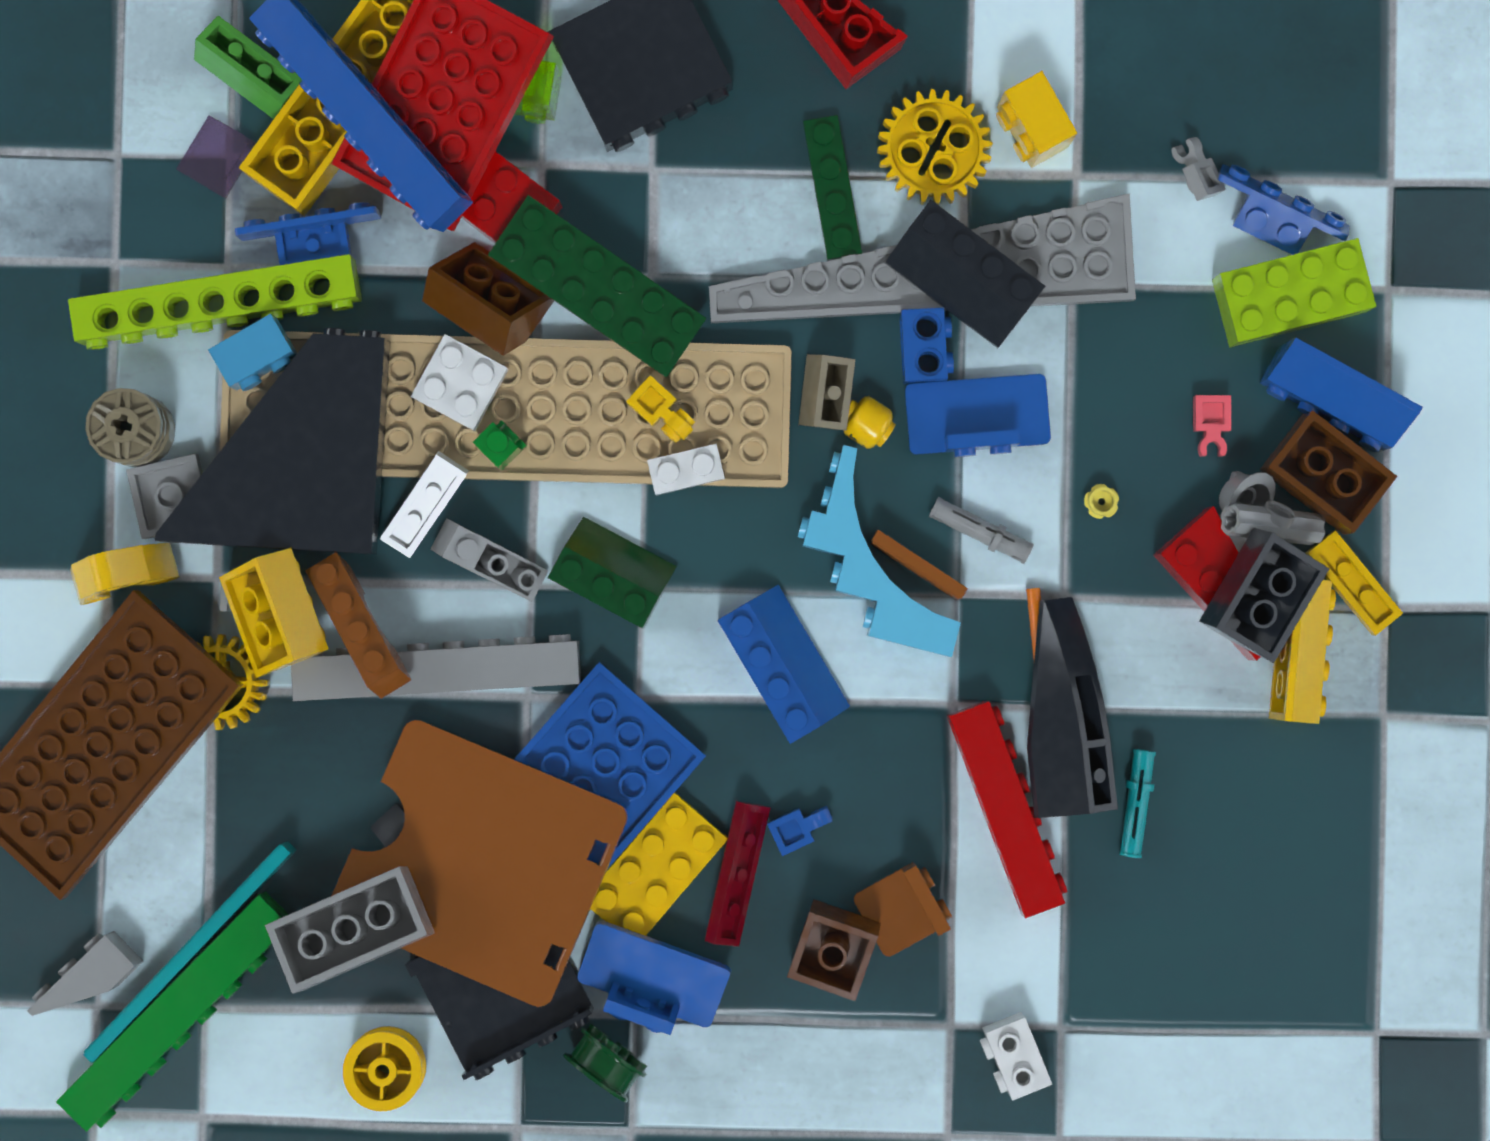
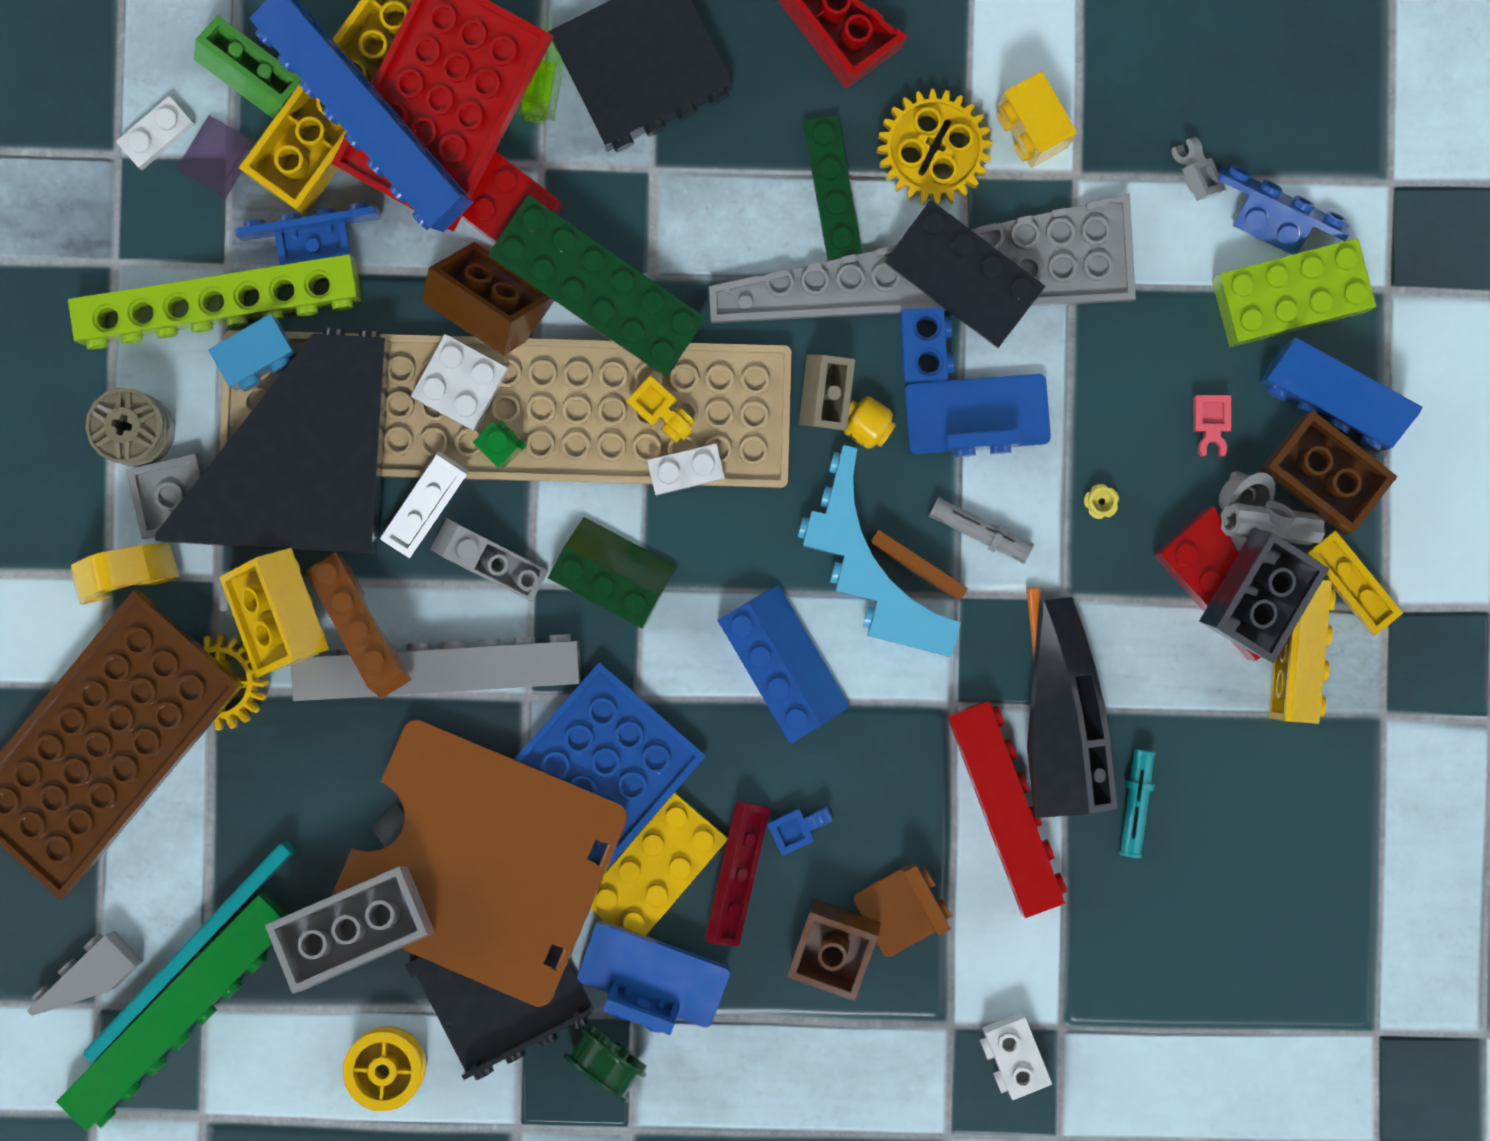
none -> white plate [116,96,195,170]

